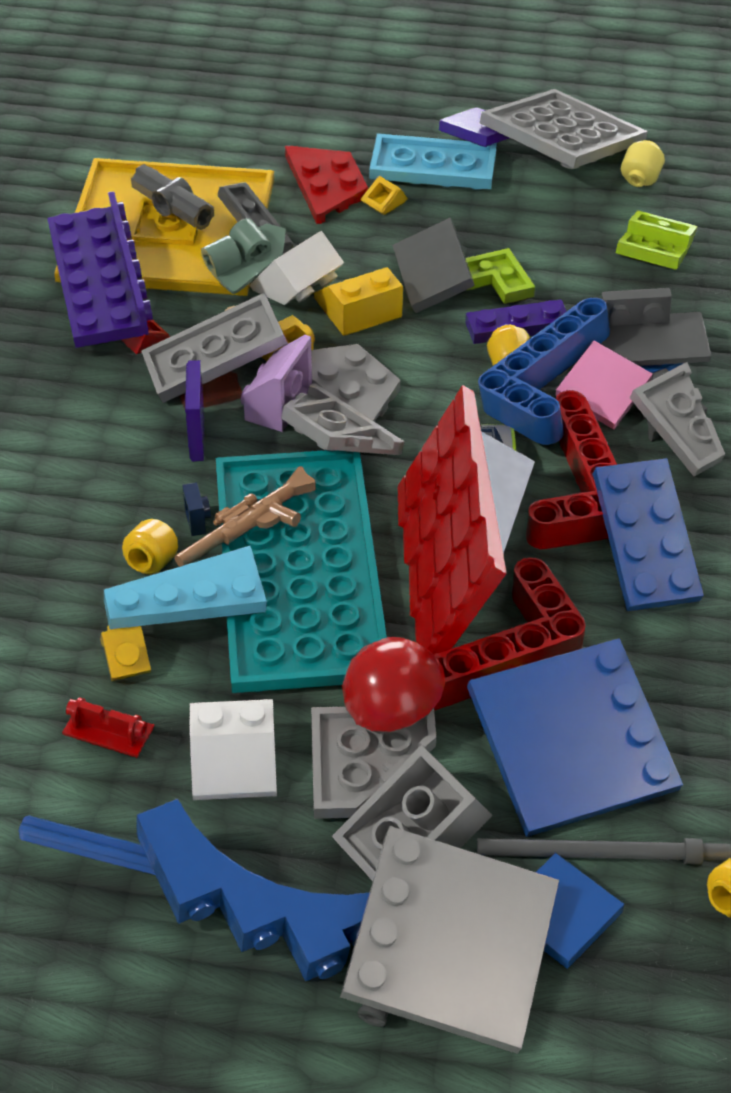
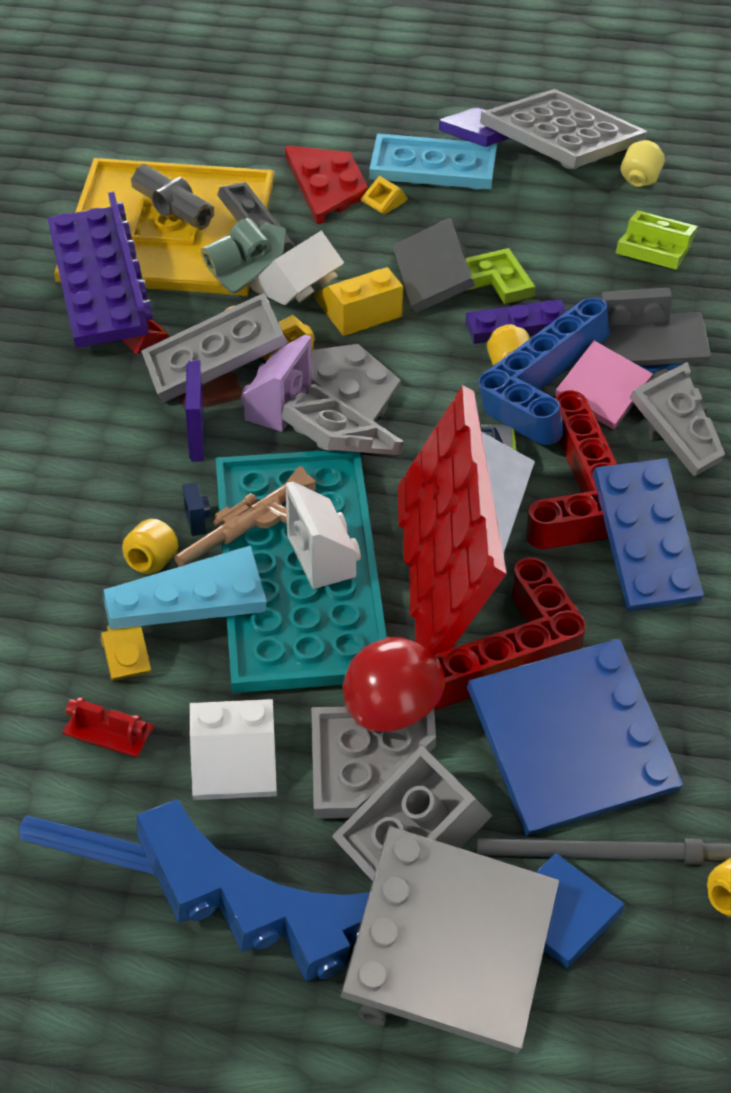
none -> white slope [286,481,361,589]

